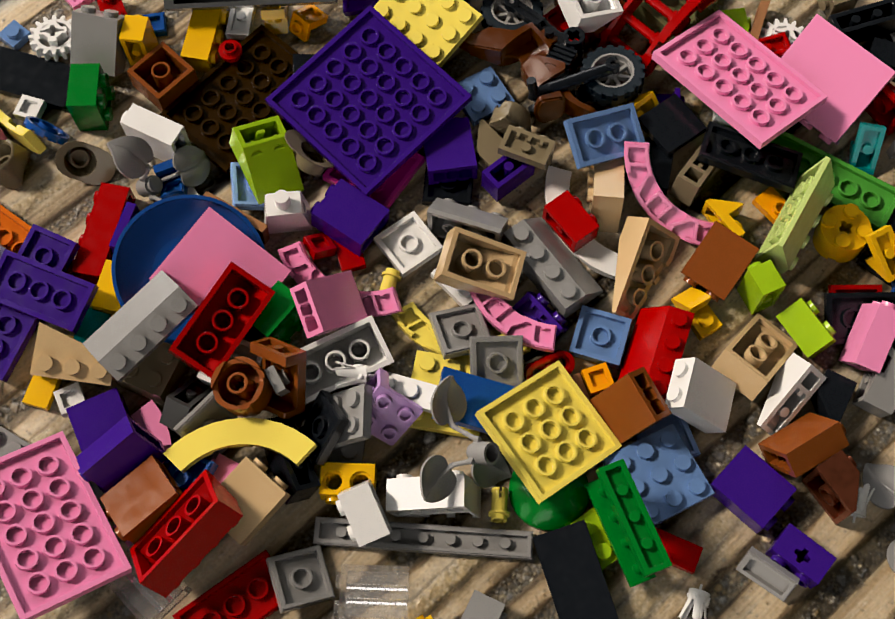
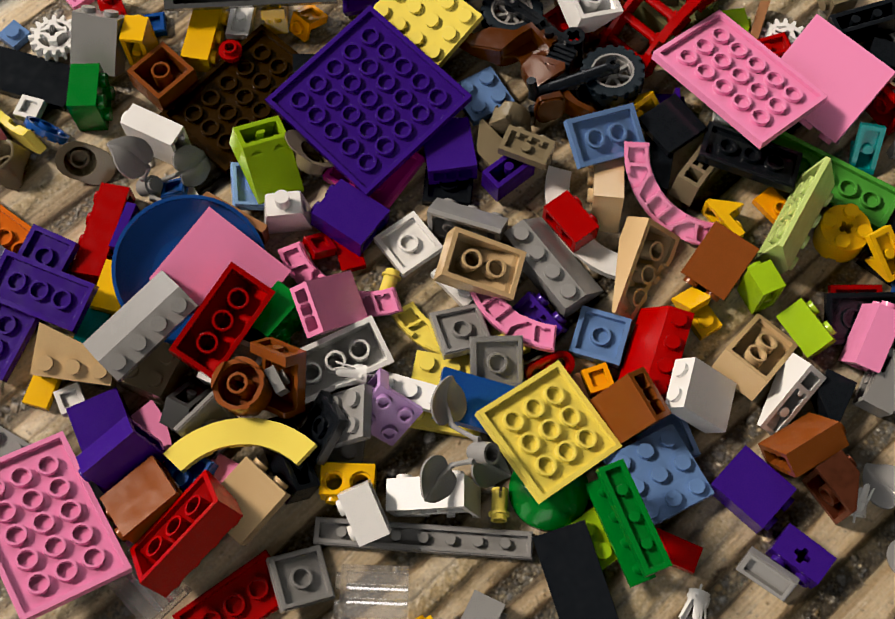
blue tile [152,159,180,181] -> none

